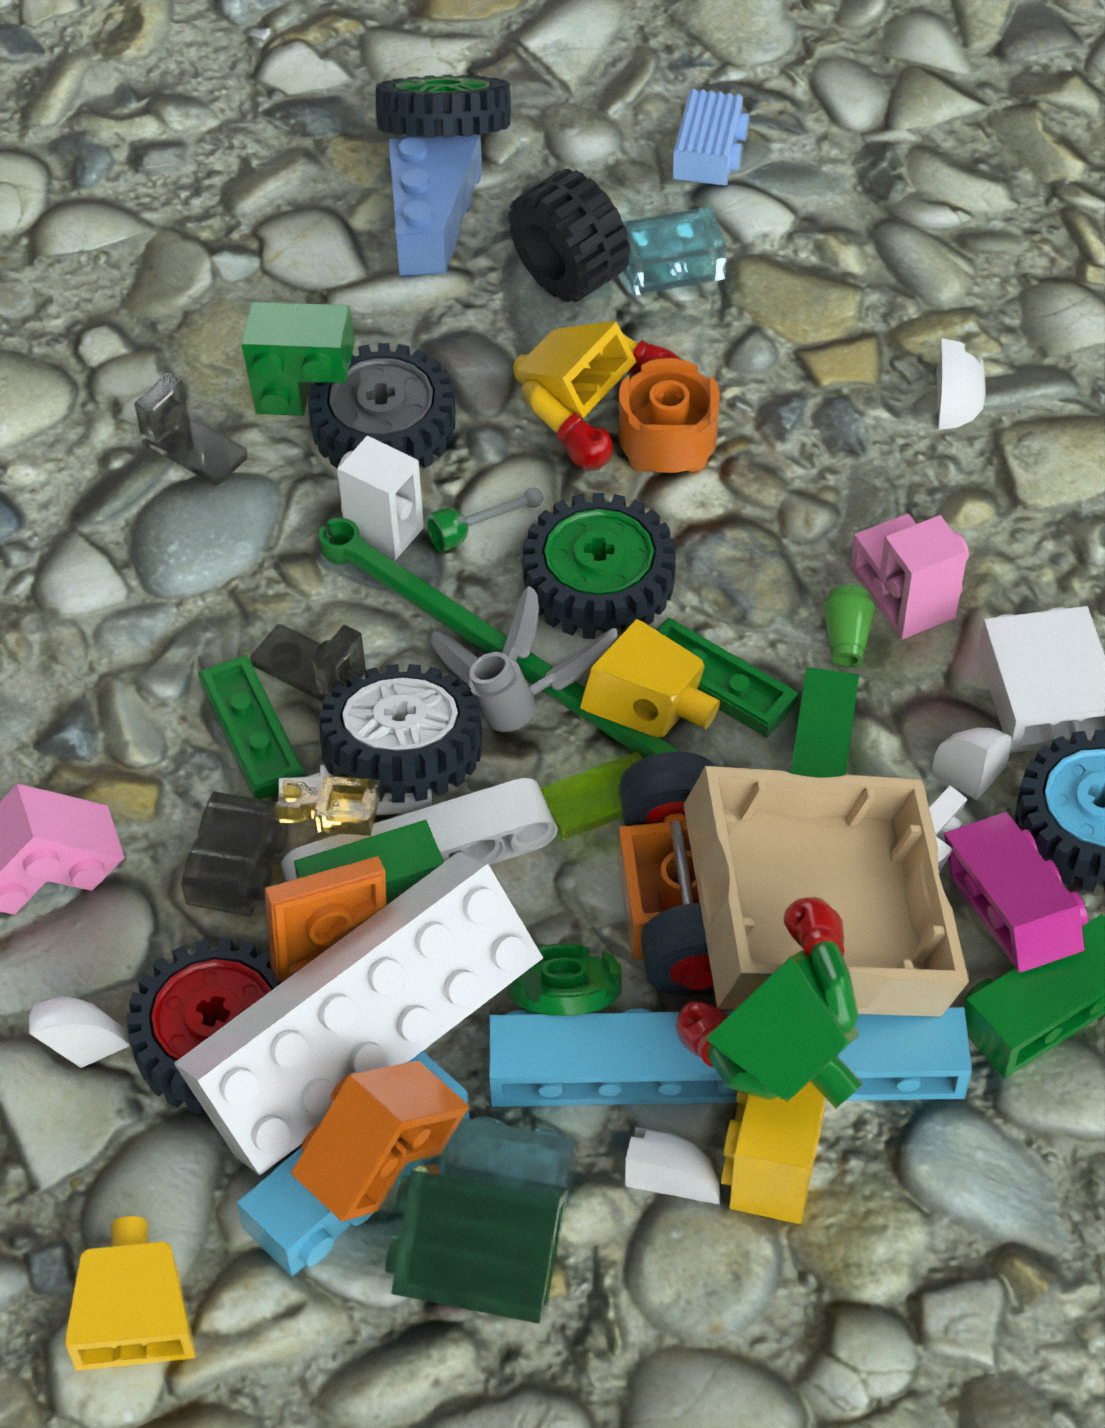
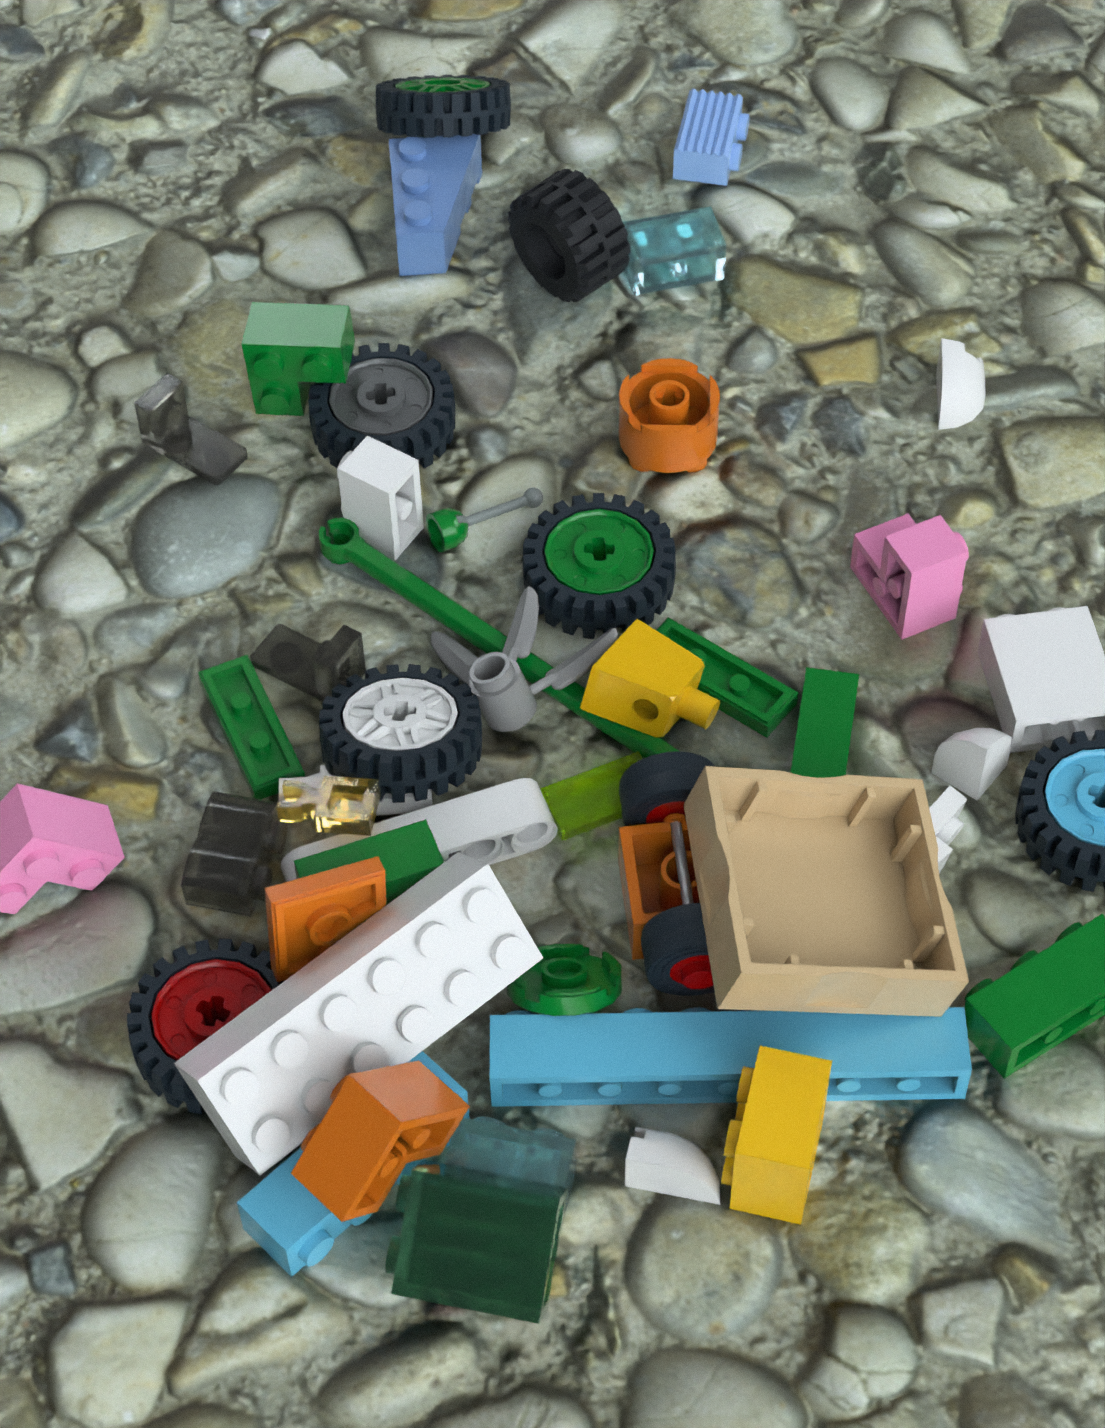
white brick [29,996,130,1068] -> none
yellow torso [66,1216,196,1371] -> none
yellow torso [513,321,680,472] -> none
green torso [676,897,863,1109] -> none
bright green cone [823,585,875,668] -> none
dark pink brick [944,812,1088,973] -> none

